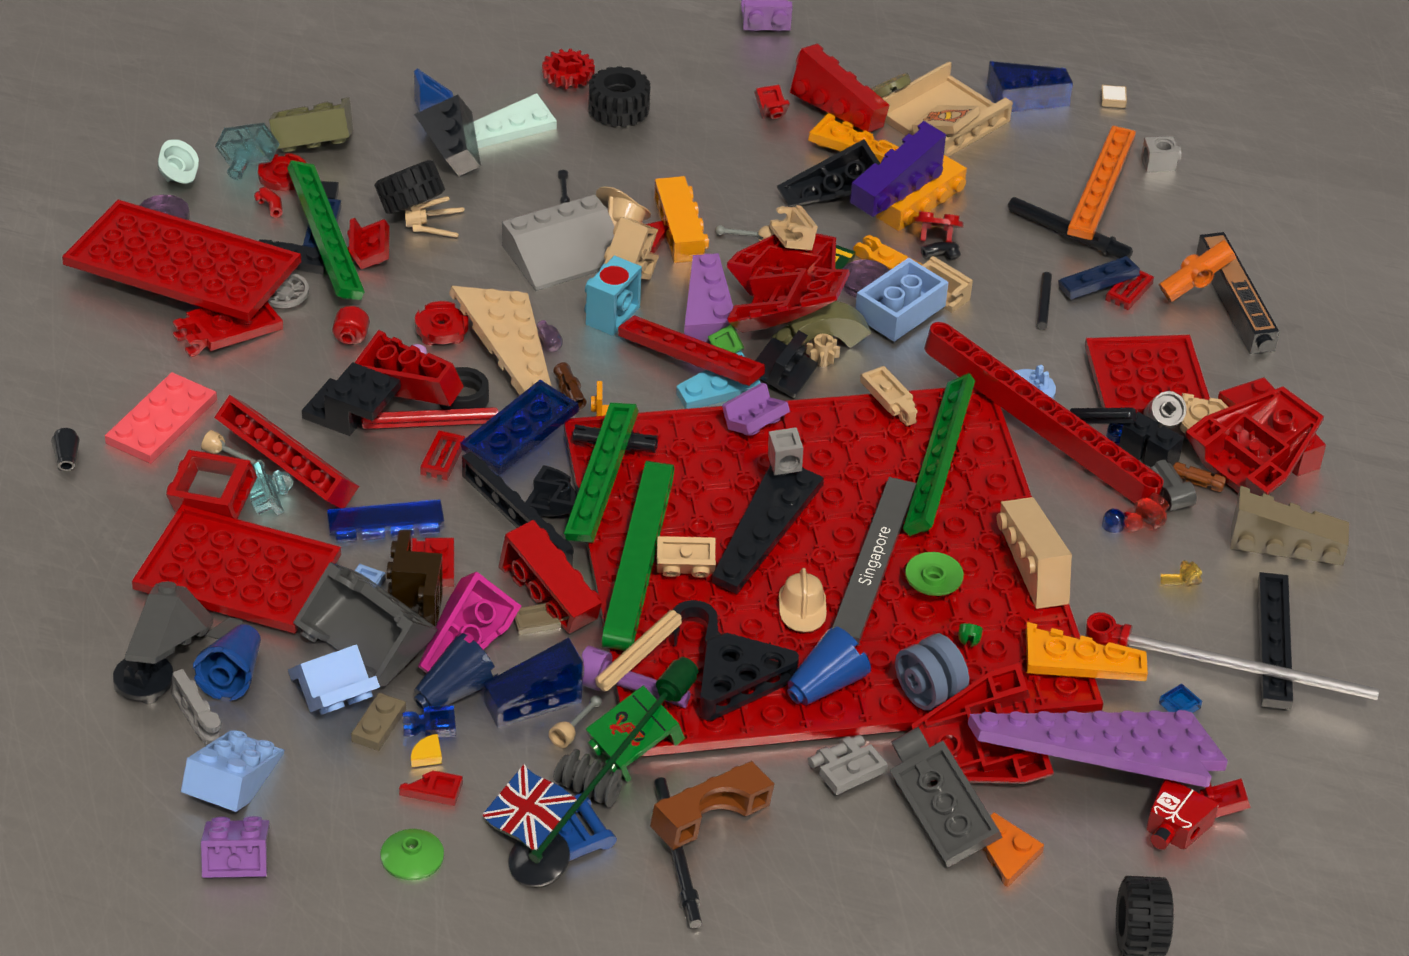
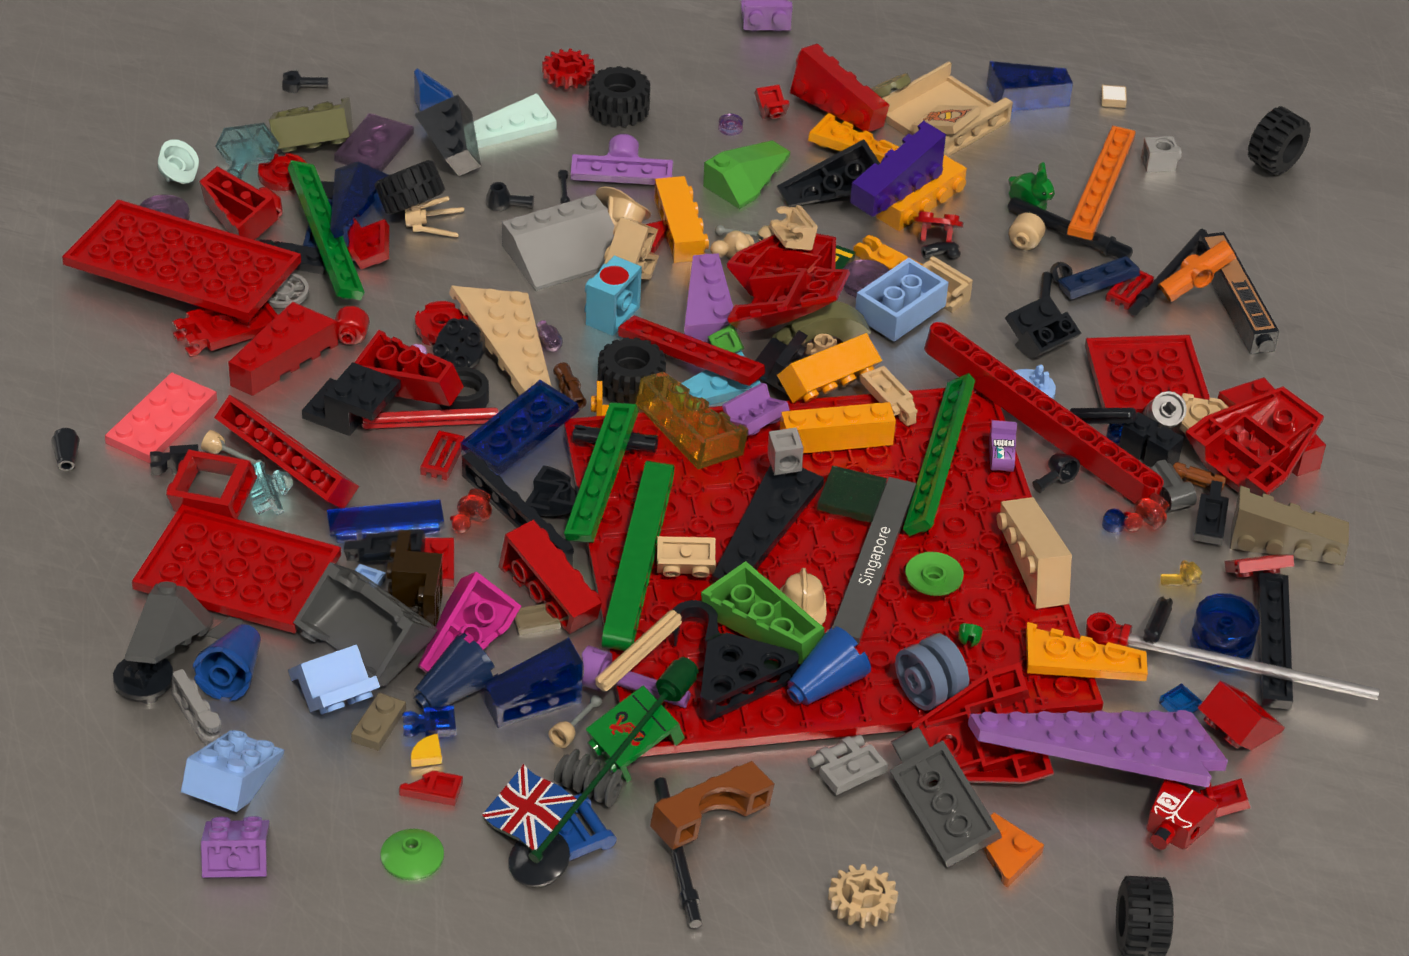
none -> black plate [150,444,200,475]
none -> red wedge [199,166,278,240]
none -> red wedge [228,302,338,396]
none -> black bar [282,71,328,93]
none -> clear blue wedge [330,161,389,239]
none -> clear purple tile [334,113,414,175]
none -> black hinge [344,529,426,562]
none -> black plate [433,318,485,368]
none -> clear red animal [450,488,492,533]
none -> black bar [486,182,534,211]
none -> medium lavender plate [571,134,673,185]
none -> black tyre [597,337,666,406]
none -> clear yellow wedge [636,372,749,469]
none -> bright green wedge [701,561,825,665]
none -> bright green wedge [703,140,790,209]
none -> tan animal [710,231,754,259]
none -> clear purple tile [718,114,743,136]
none -> light orange brick [777,333,882,403]
none -> light orange brick [780,402,896,453]
none -> clear green tile [817,466,887,523]
none -> tan gear [828,864,898,928]
none -> medium lavender leg [989,420,1017,472]
none -> black brick [1005,295,1081,358]
none -> green animal [1008,162,1055,210]
none -> tan head [1008,213,1046,250]
none -> black bar [1032,453,1080,493]
none -> black hinge [1050,262,1072,282]
none -> black bar [1129,229,1208,316]
none -> black axle [1143,596,1173,644]
none -> clear blue wheel [1190,593,1260,668]
none -> black hinge [1194,480,1229,545]
none -> red slope [1198,681,1285,750]
none -> plate [1224,554,1294,578]
none -> black tyre [1248,106,1311,175]

